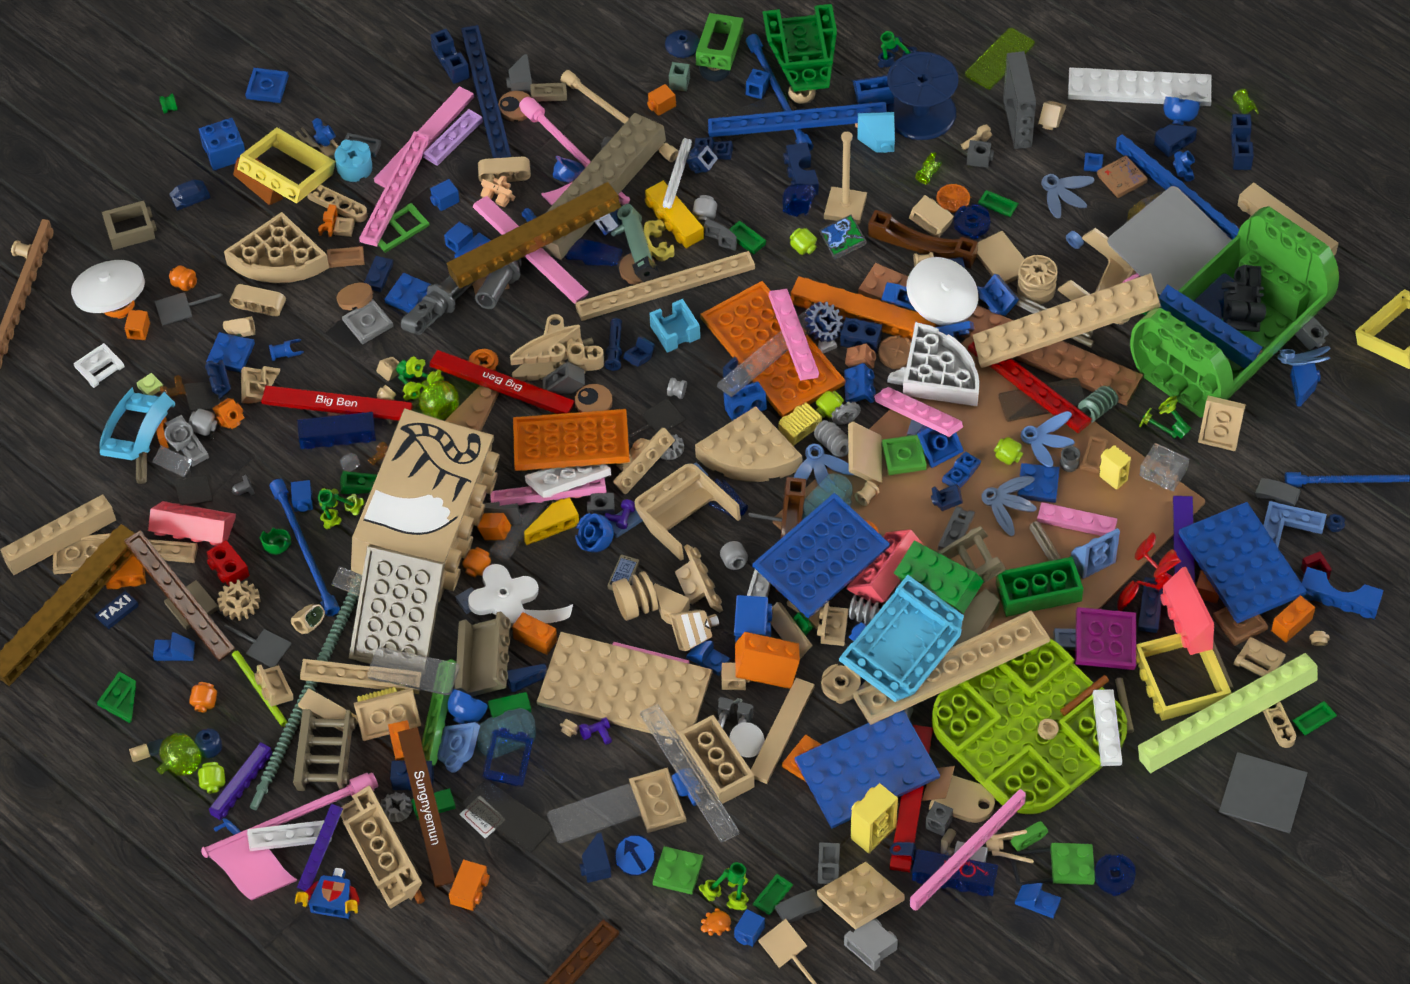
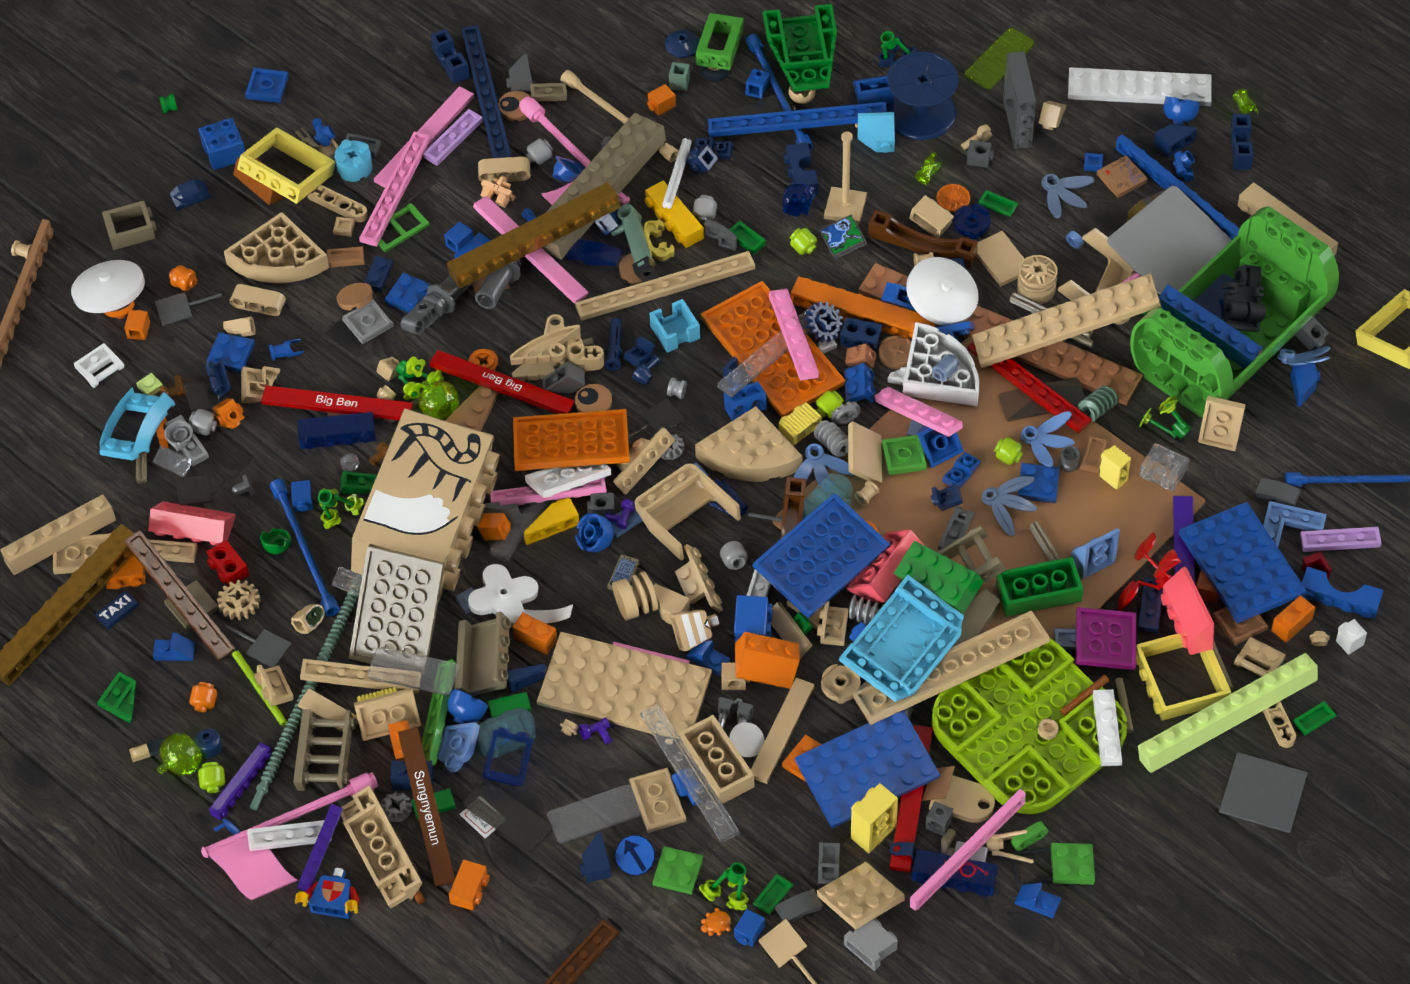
orange plate [318,204,338,237] -> none
blue brick [430,179,460,211] -> none
orange head [462,547,491,577] -> none
blue bracket [977,274,1019,316] -> none
bright pink plate [1037,502,1117,536] -> none
clear blue plate [1095,854,1136,896] -> none
dark blue plate [1326,514,1345,532] -> none
none -> light grey head [526,138,553,165]
none -> dark blue bar [632,355,660,385]
none -> sand blue brick [932,354,960,381]
none -> lavender plate [1300,527,1381,552]
none -> white brick [1336,619,1367,655]

